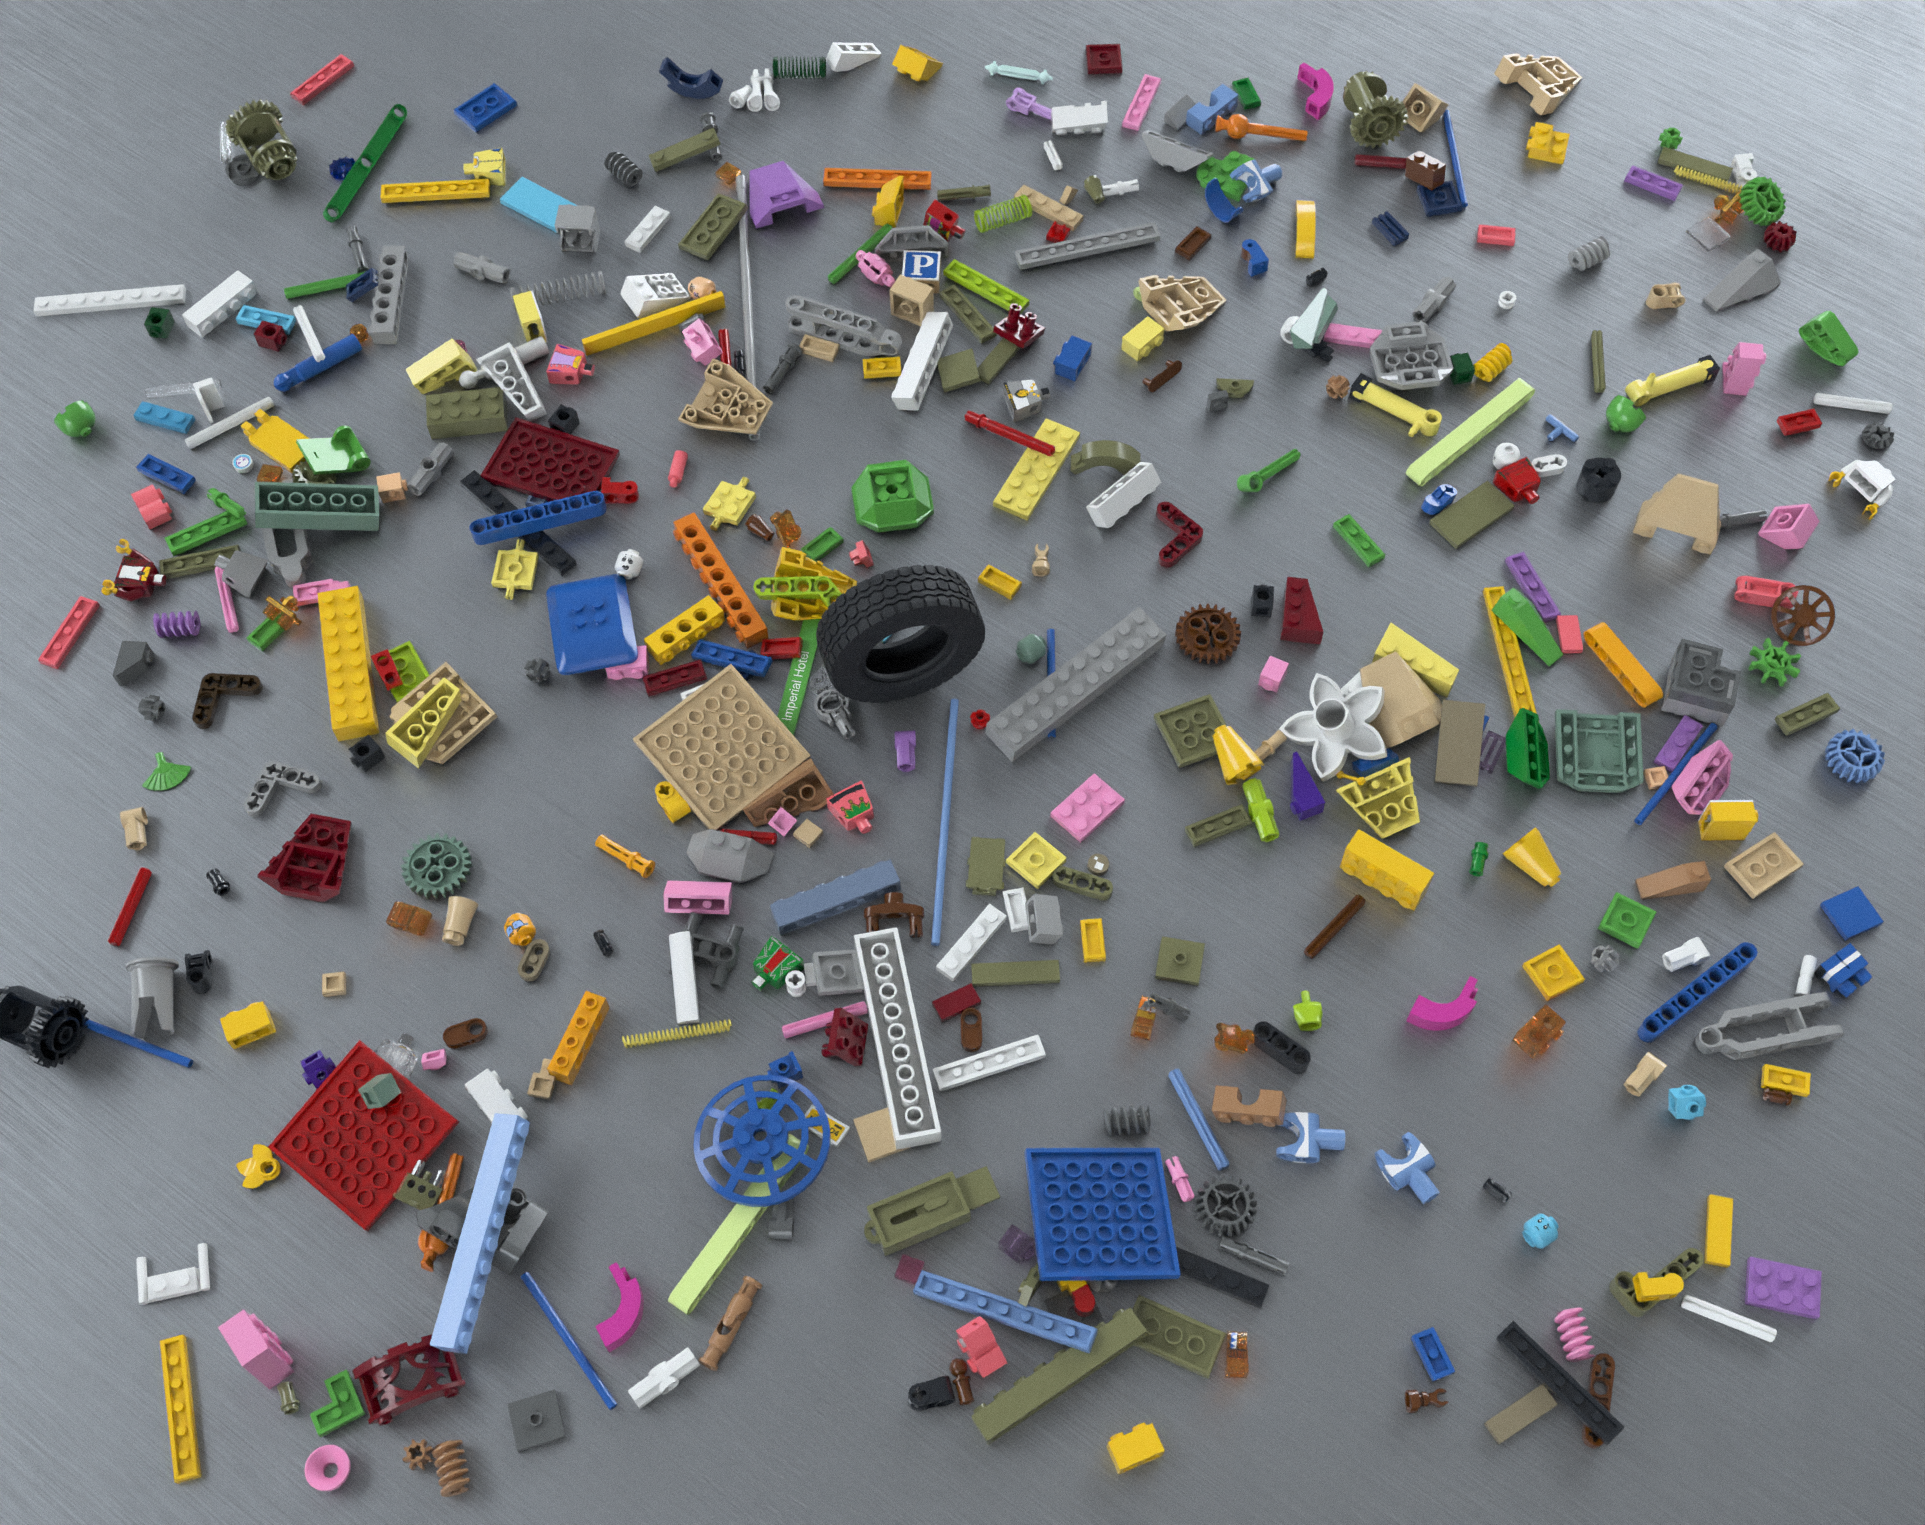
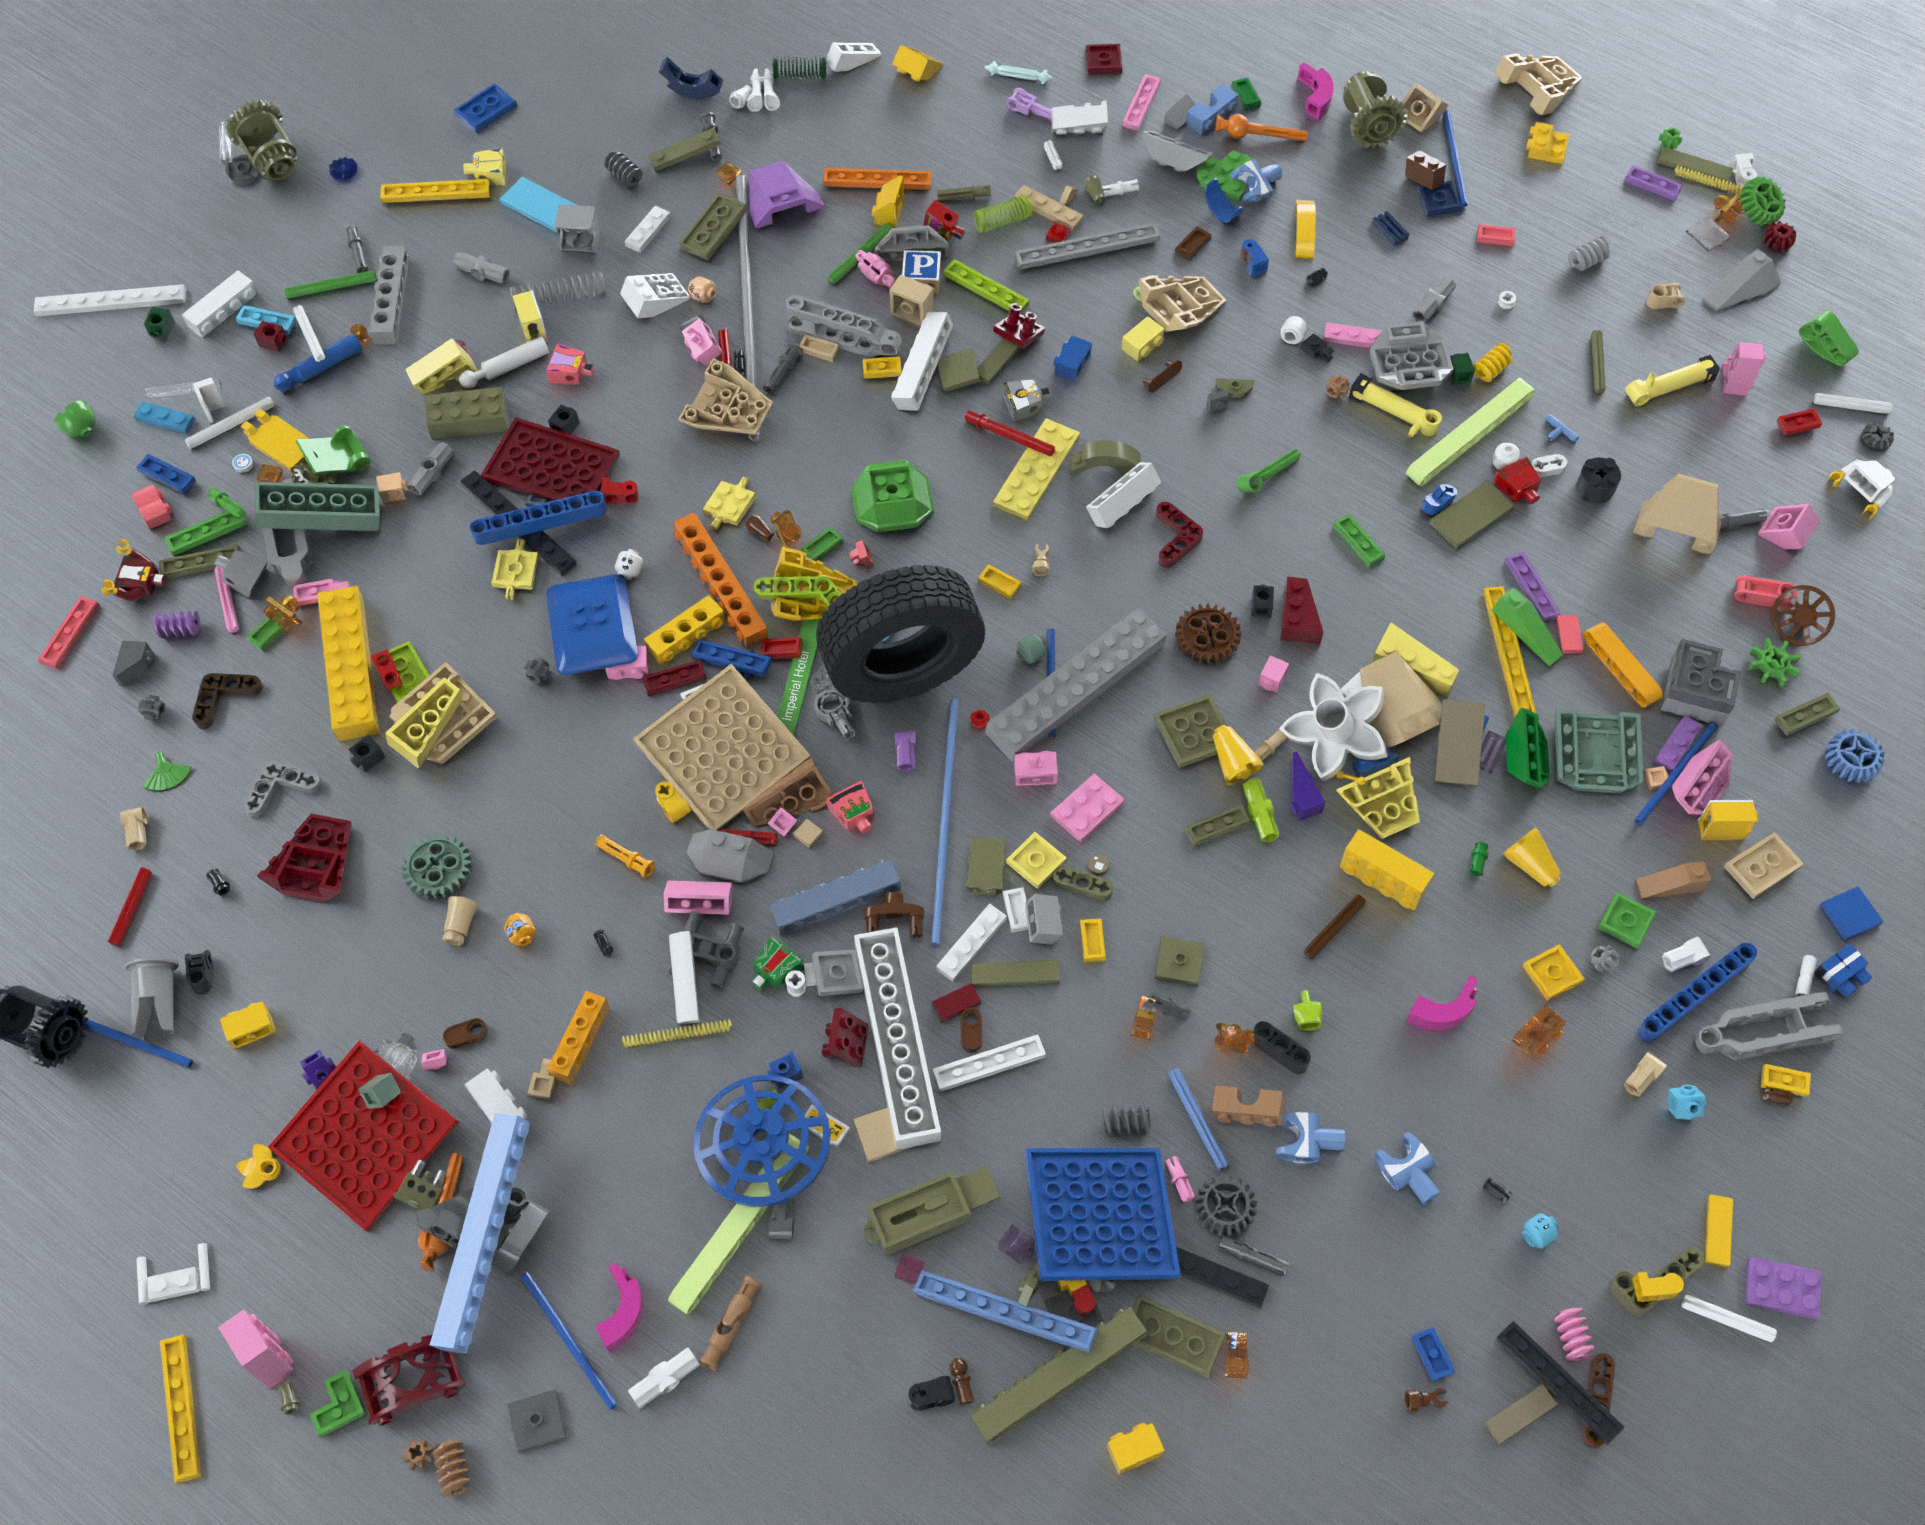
coral tile [290,54,354,105] -> none
bright pink piece [304,1445,351,1491] -> none
tan tile [322,972,346,997] -> none
green beam [323,104,407,223] -> none
dark blue tile [346,267,378,302] -> none
clear orange beam [385,901,433,936] -> none
white wedge [476,342,547,422] -> none
dark tan plate [518,939,550,982] -> none
yellow tile [581,291,726,356] -> none
coral cylinder [668,450,688,488] -> none
bright pink axle [782,1001,868,1038] -> none
olive tile [939,284,997,344] -> none
coral piece [956,1316,1007,1378] -> none
wedge [1290,288,1338,349] -> none
dark red axle [1354,154,1407,169] -> none
bright green cylinder [1606,395,1646,432] -> none
none -> bright pink brick [1014,751,1058,786]

